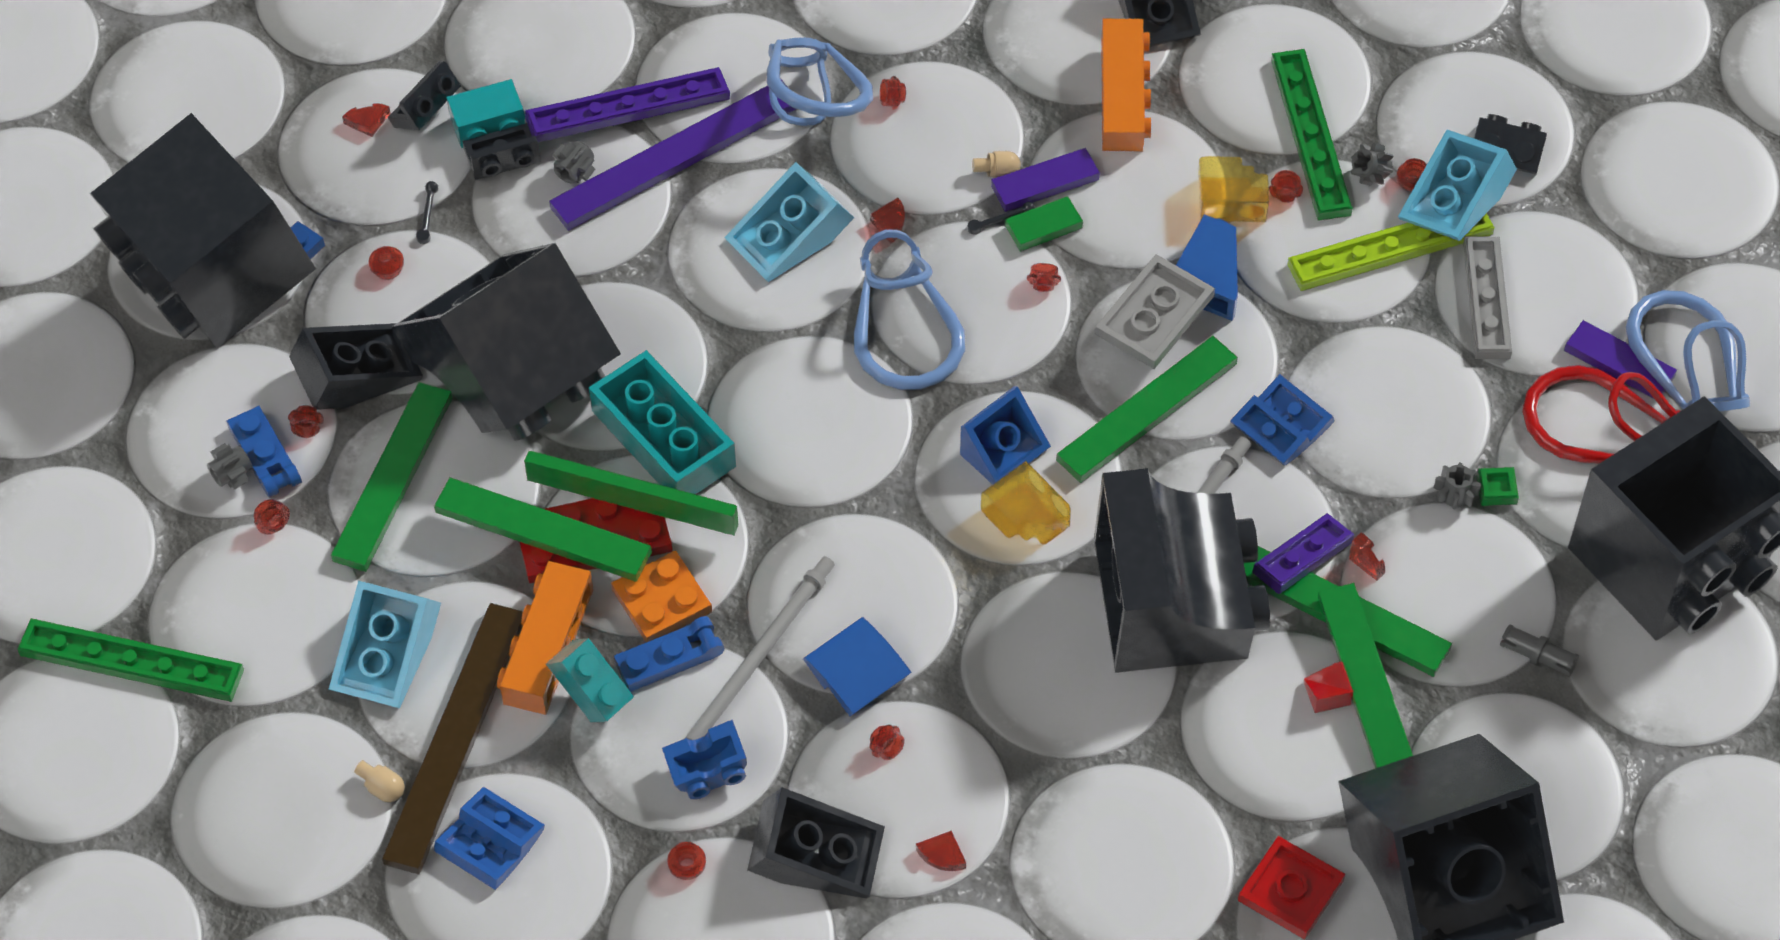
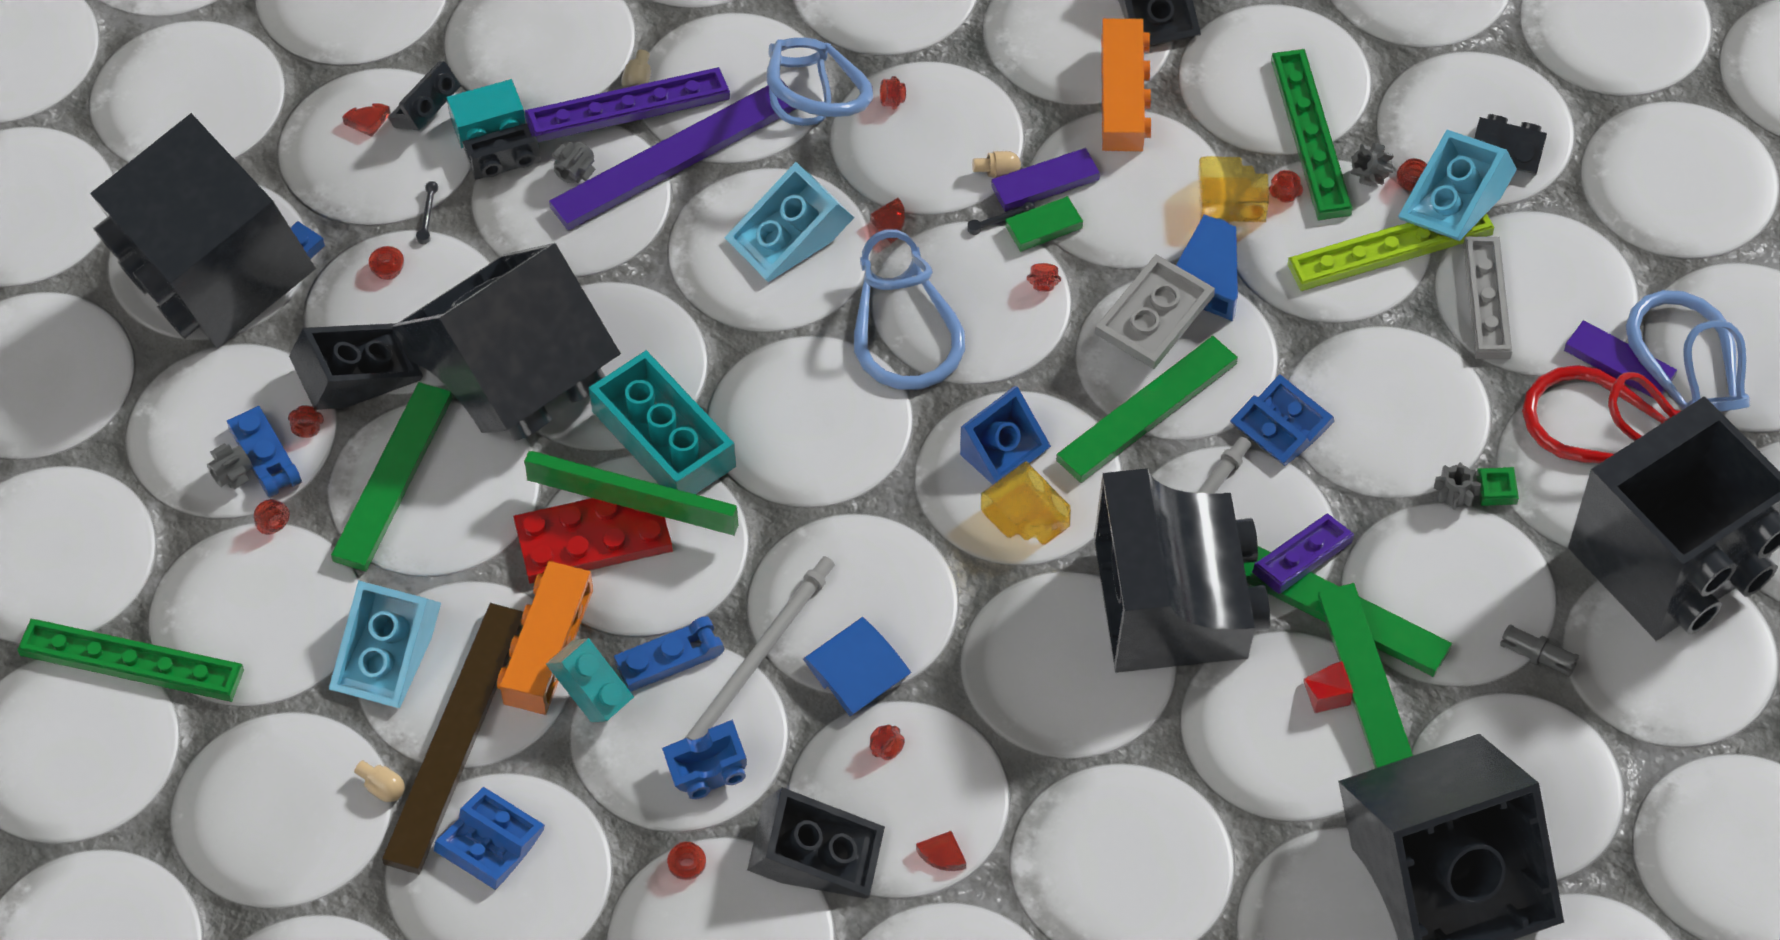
green tile [434,477,652,582] -> none
orange plate [611,550,712,642] -> none
red plate [1238,836,1346,940] -> none
clear red tile [1349,532,1386,581] -> none
none -> dark tan cylinder [621,49,651,88]

